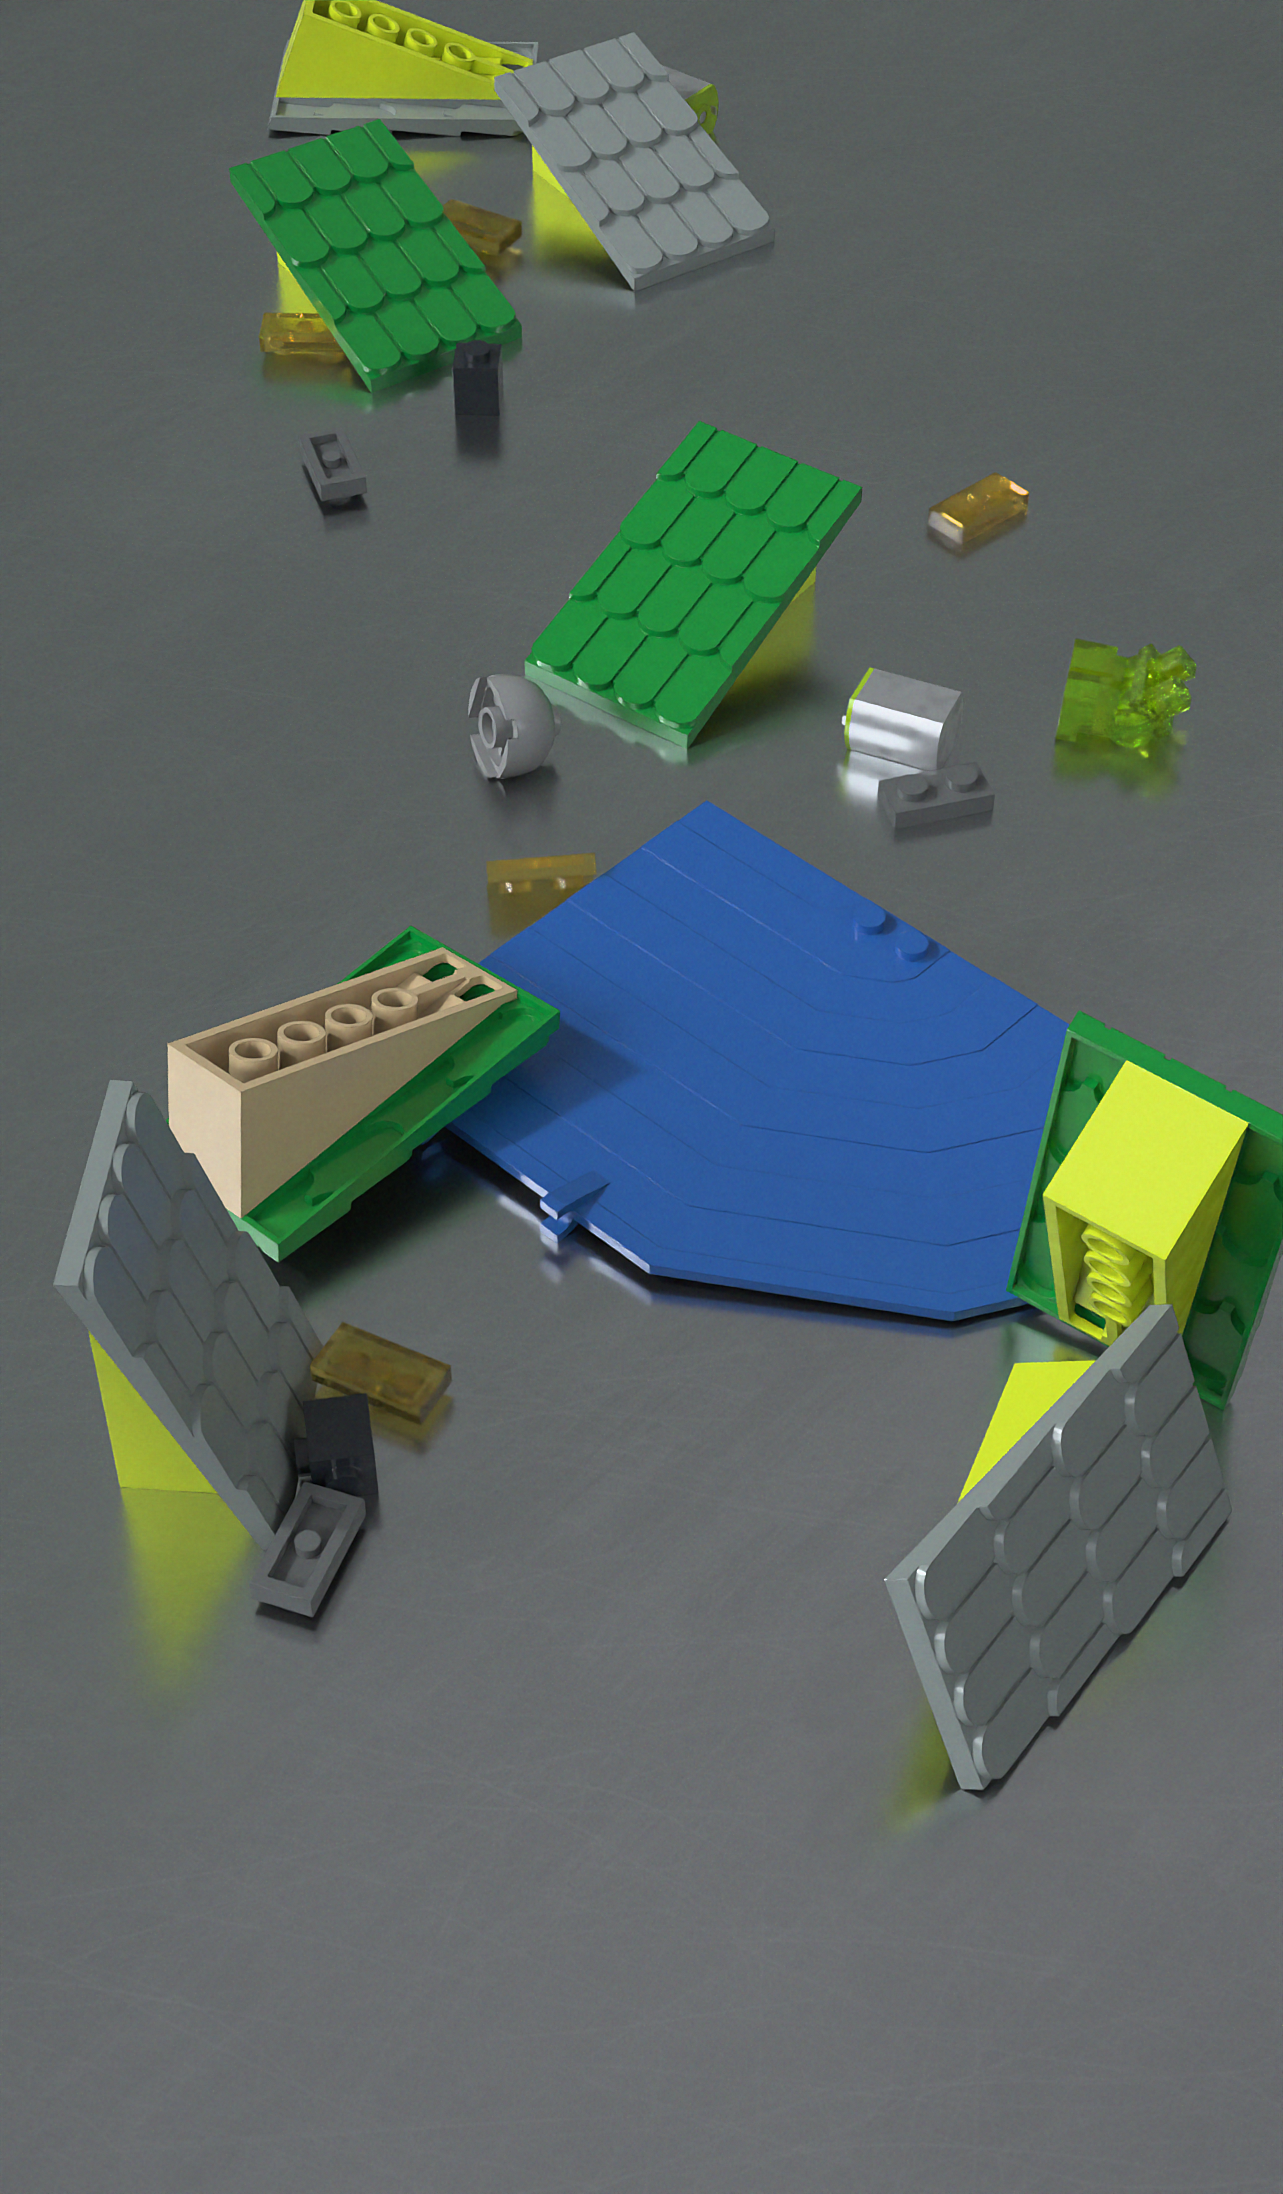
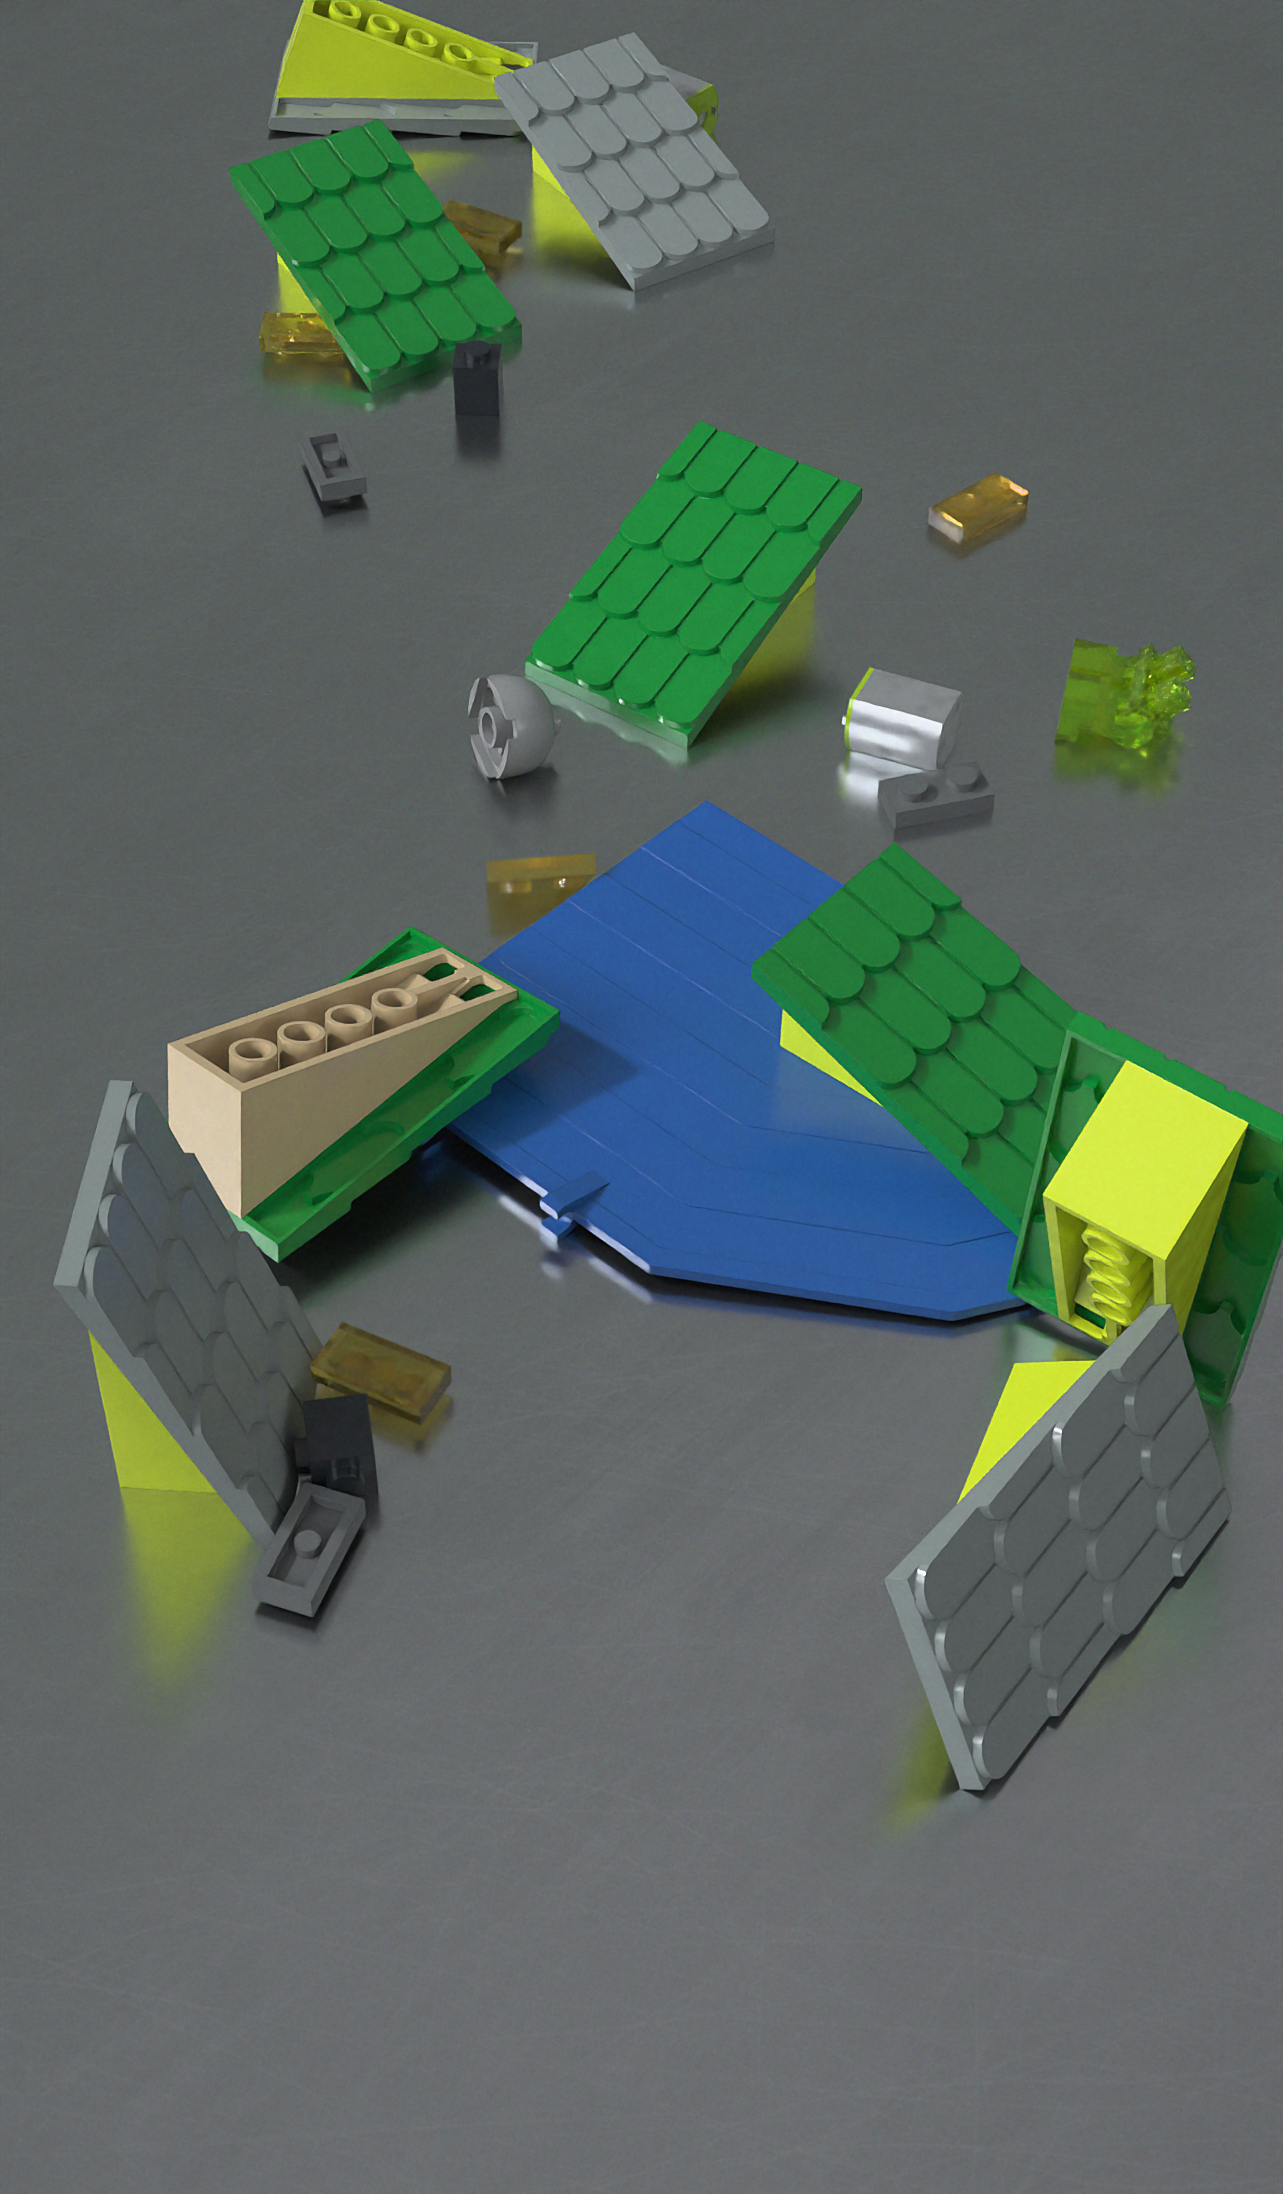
none -> green piece [751,842,1077,1237]

